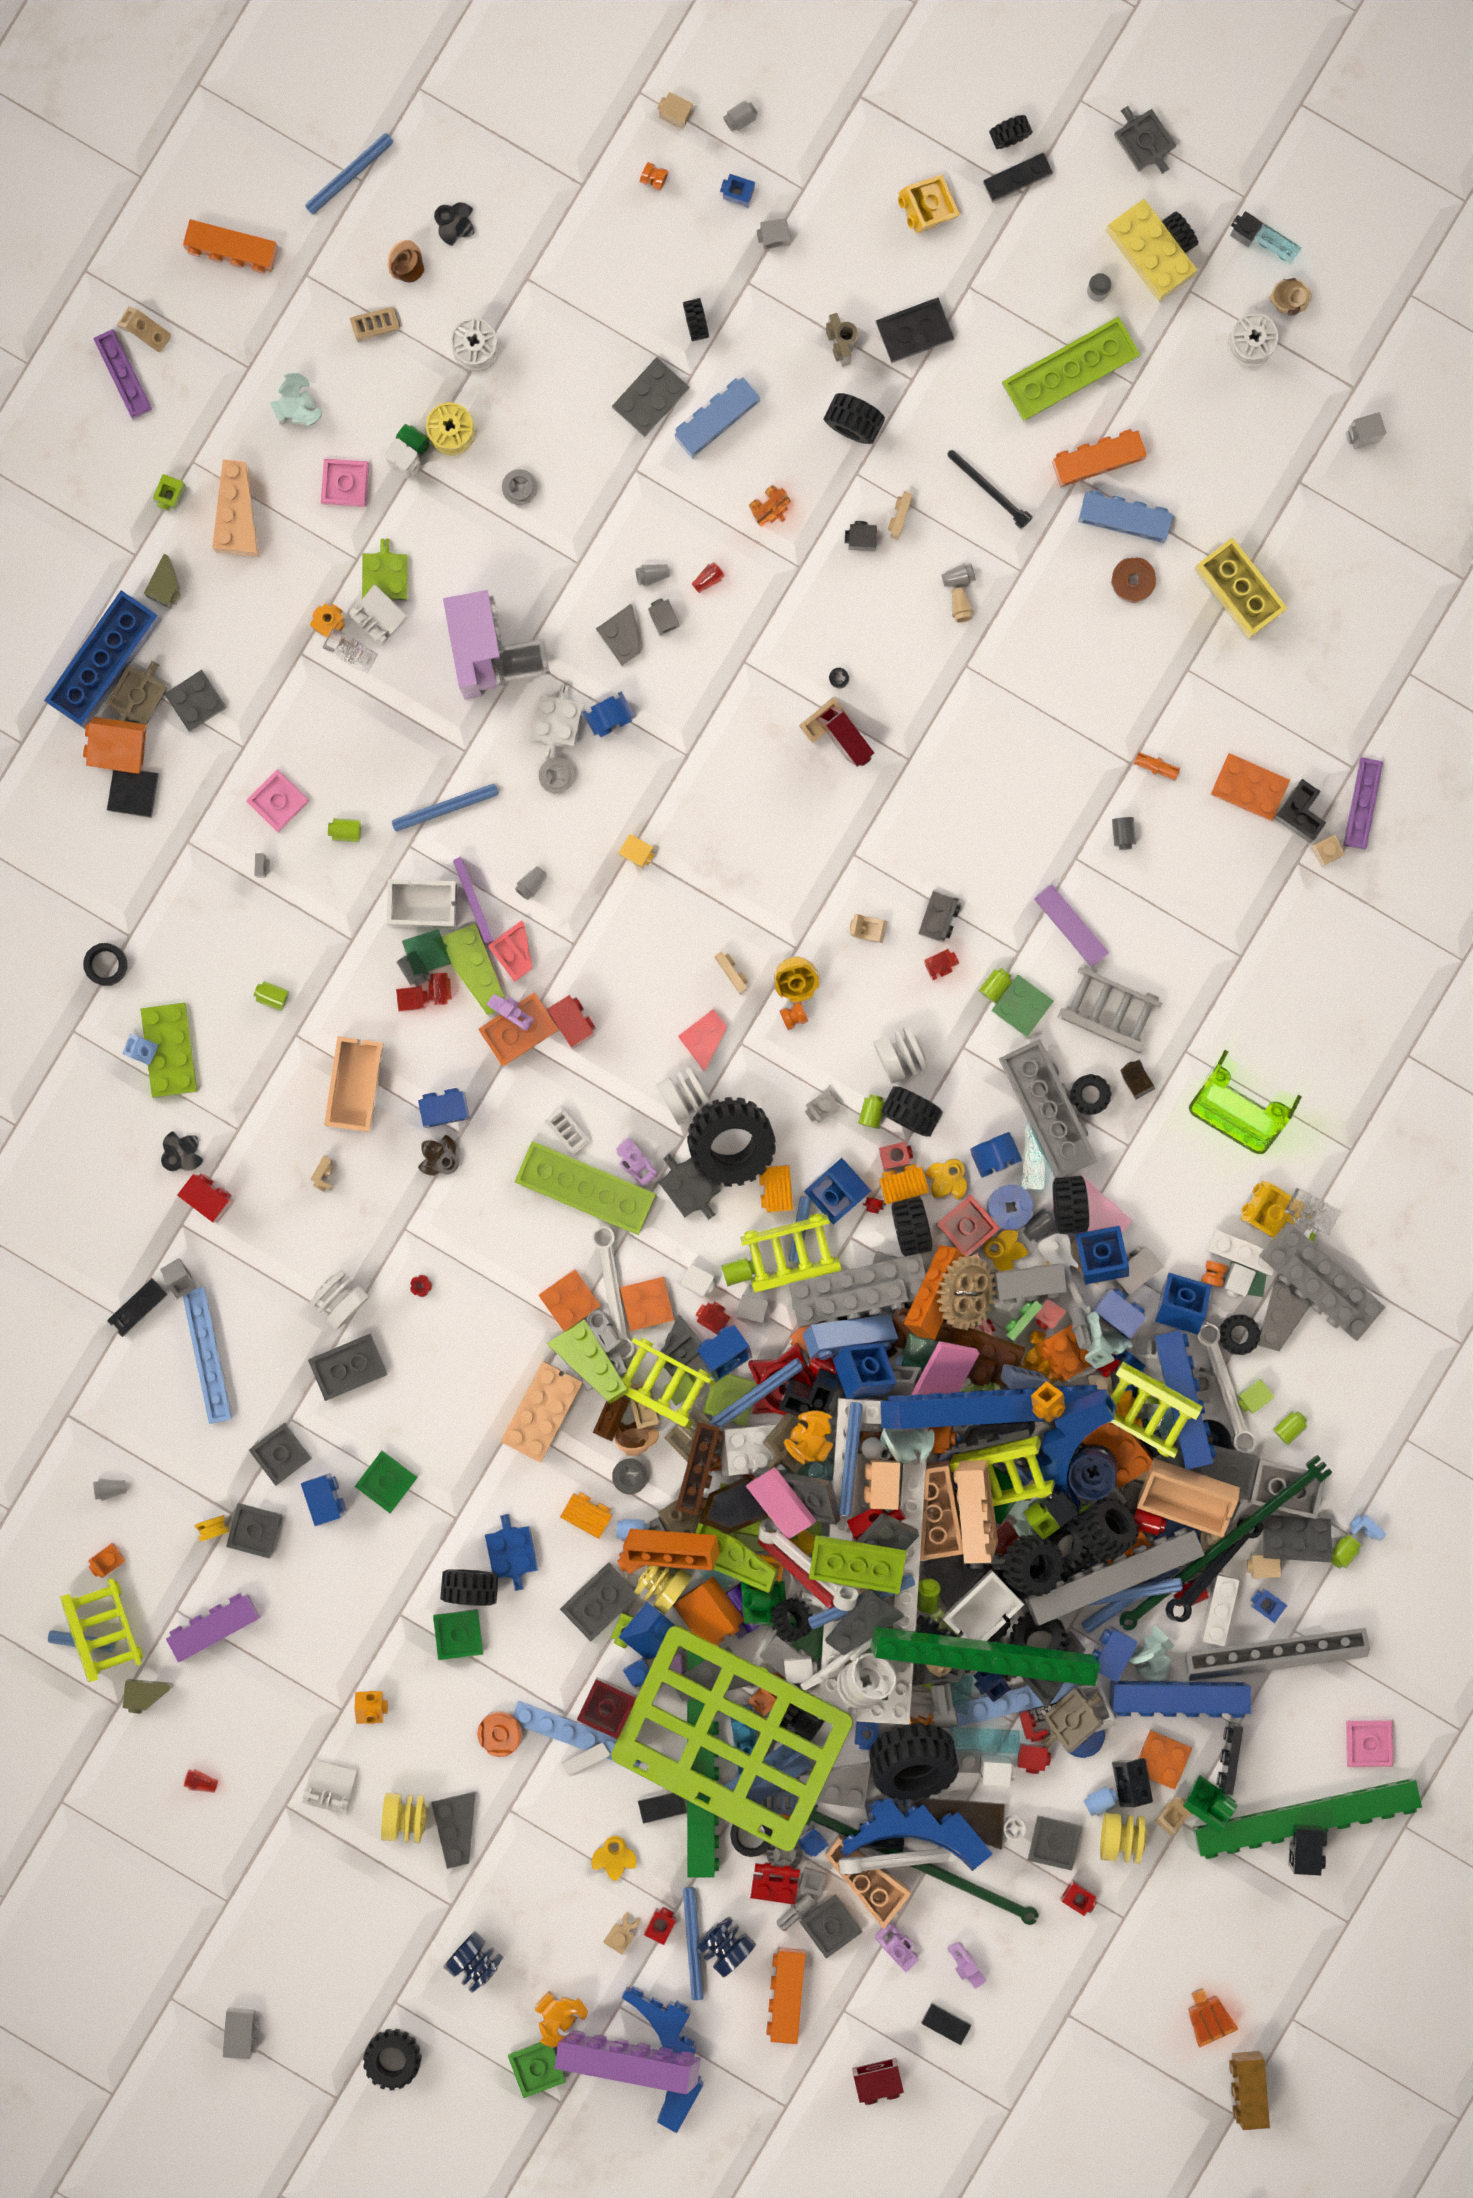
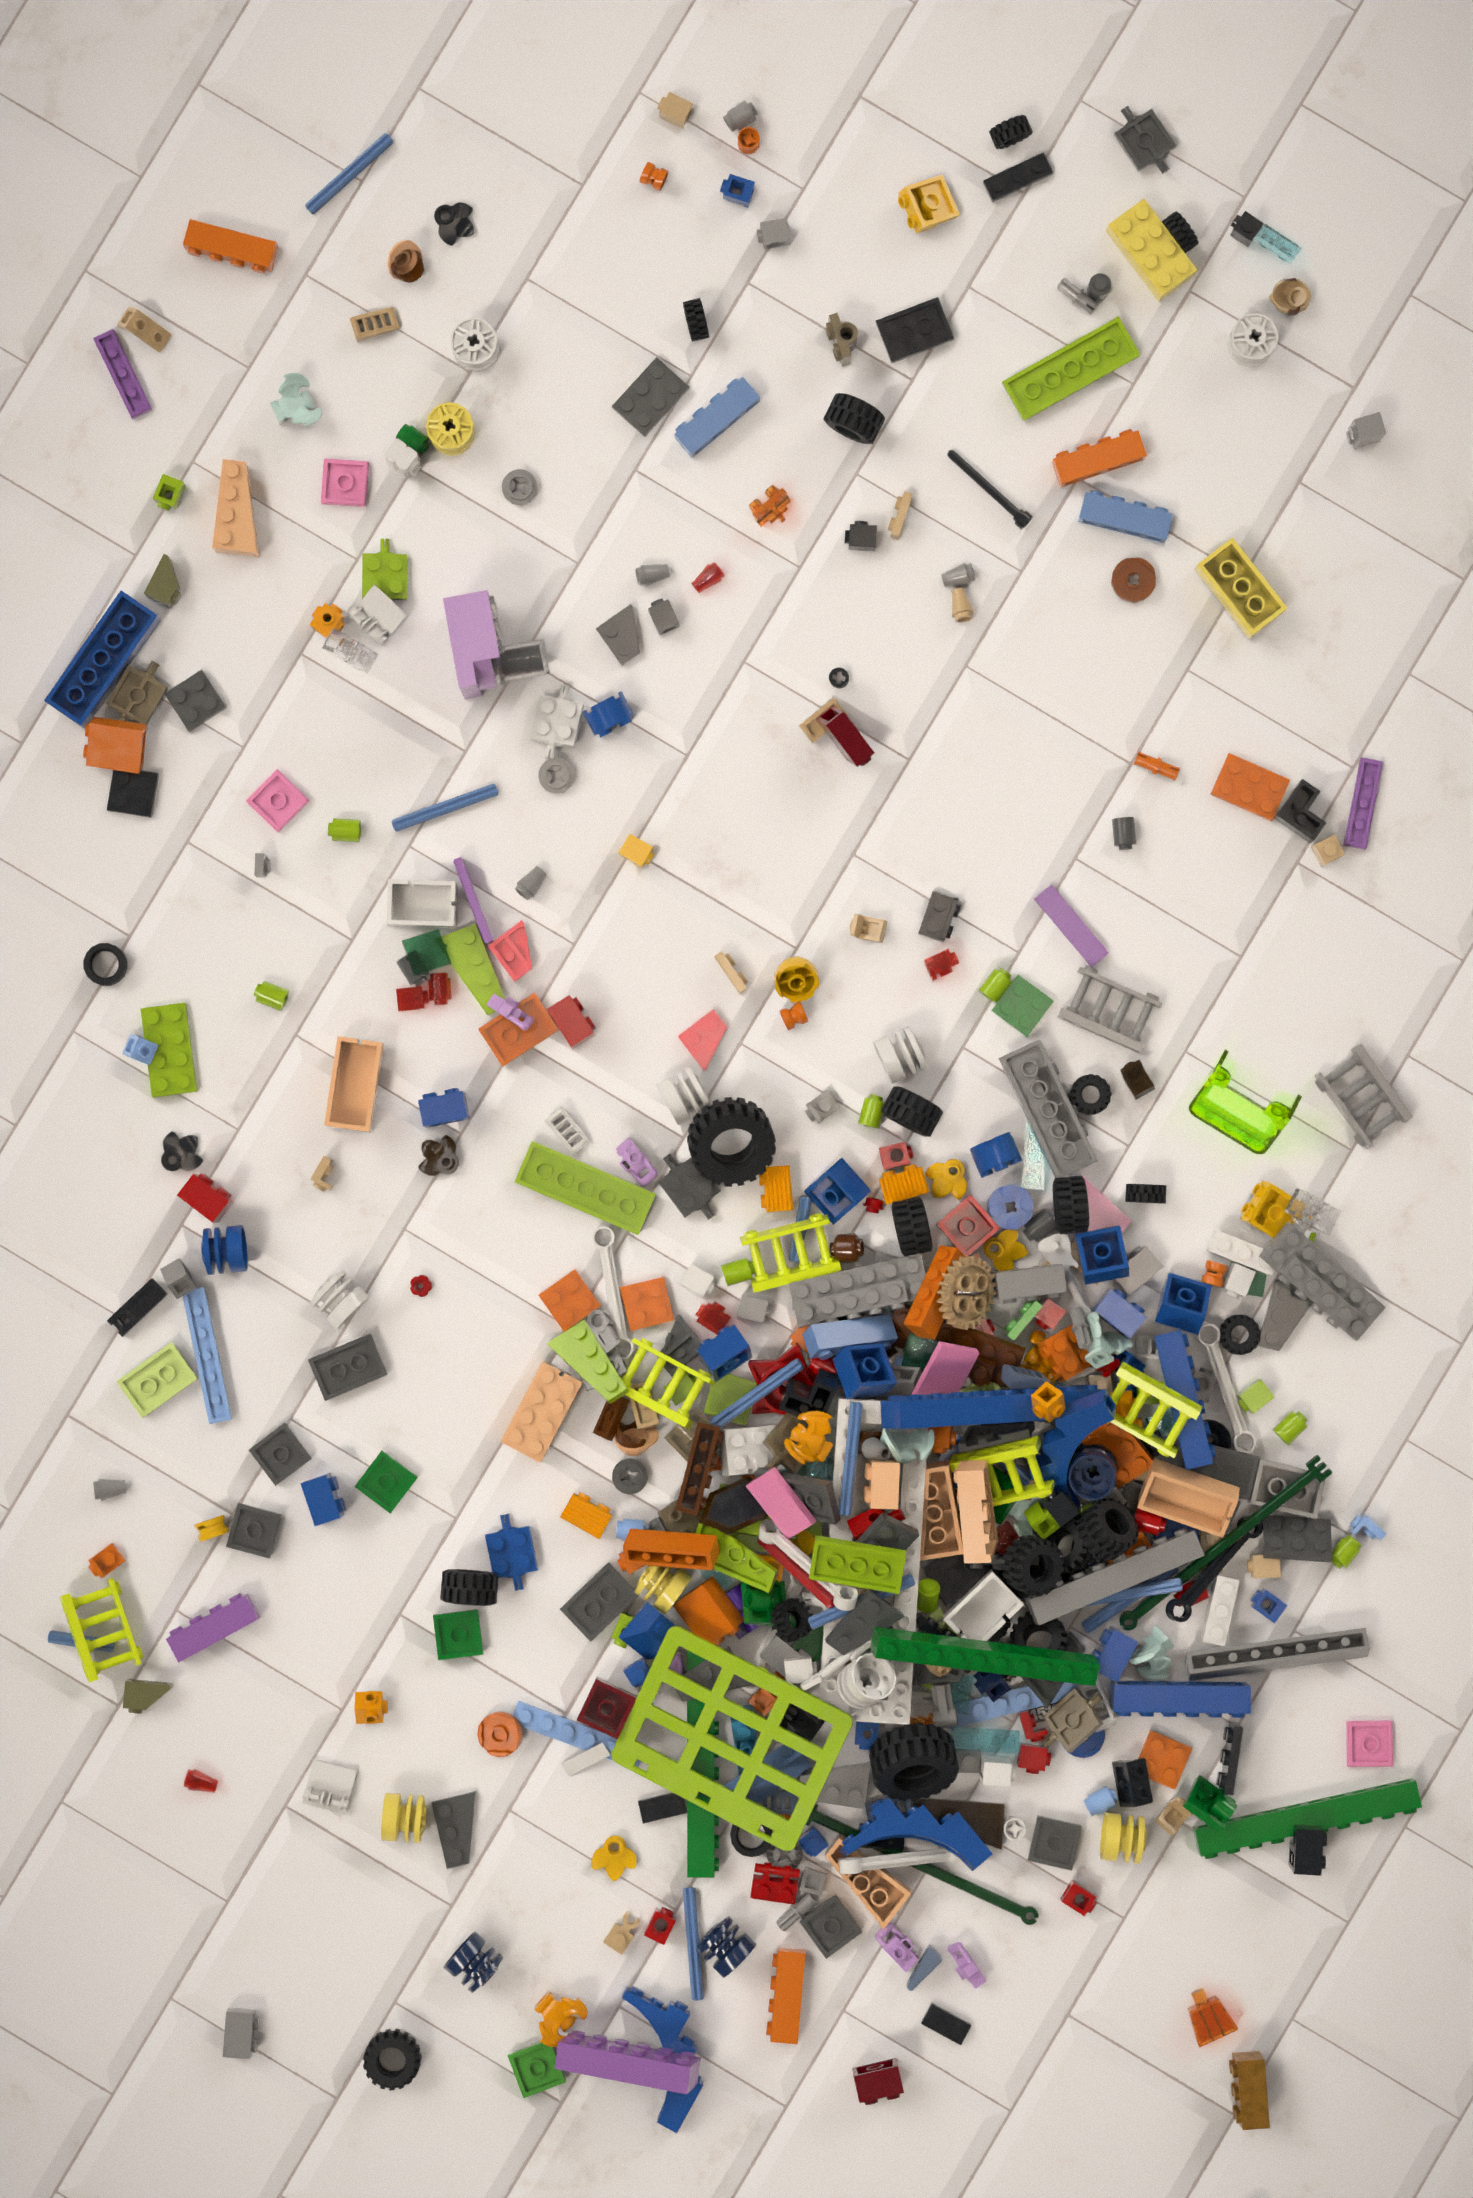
none -> yellowish green plate [116,1342,199,1418]
none -> blue wheel [201,1225,248,1275]
none -> orange wheel [738,127,760,154]
none -> reddish brown head [830,1233,864,1263]
none -> sand blue slope [906,1944,942,1991]
none -> light grey axle [1057,278,1099,315]
none -> black tyre [1125,1184,1167,1204]
none -> light grey fence [1315,1044,1413,1149]

